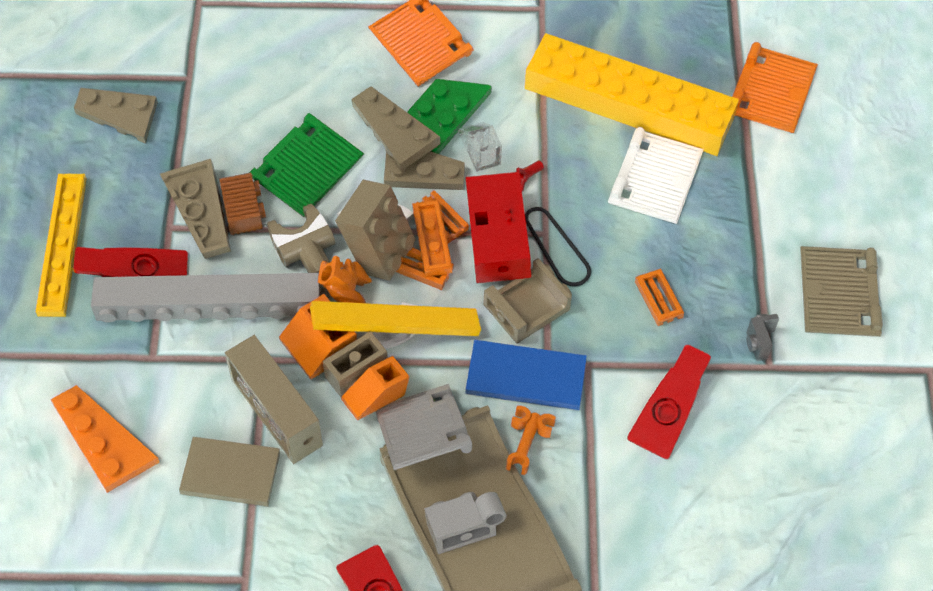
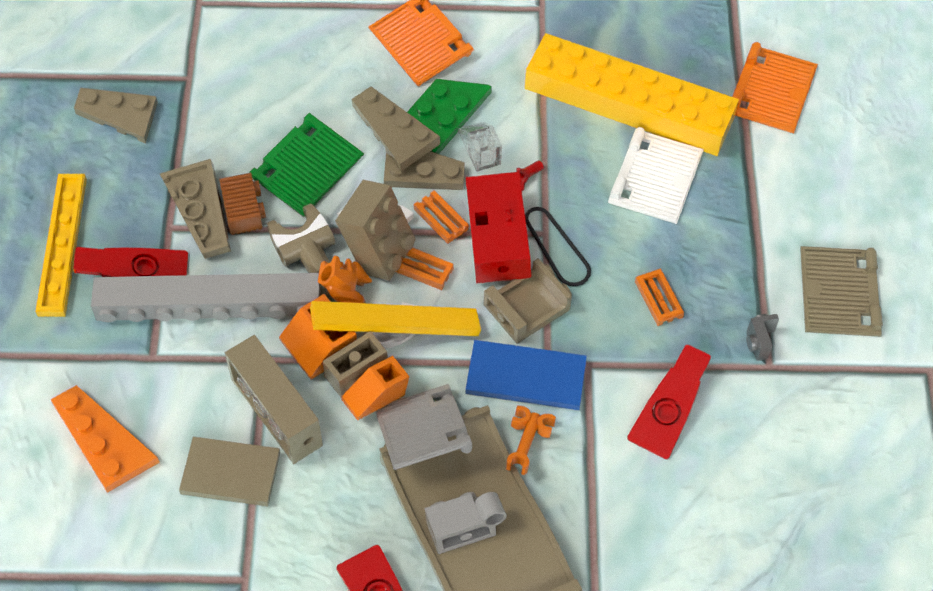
orange tile [412,200,453,277] -> none

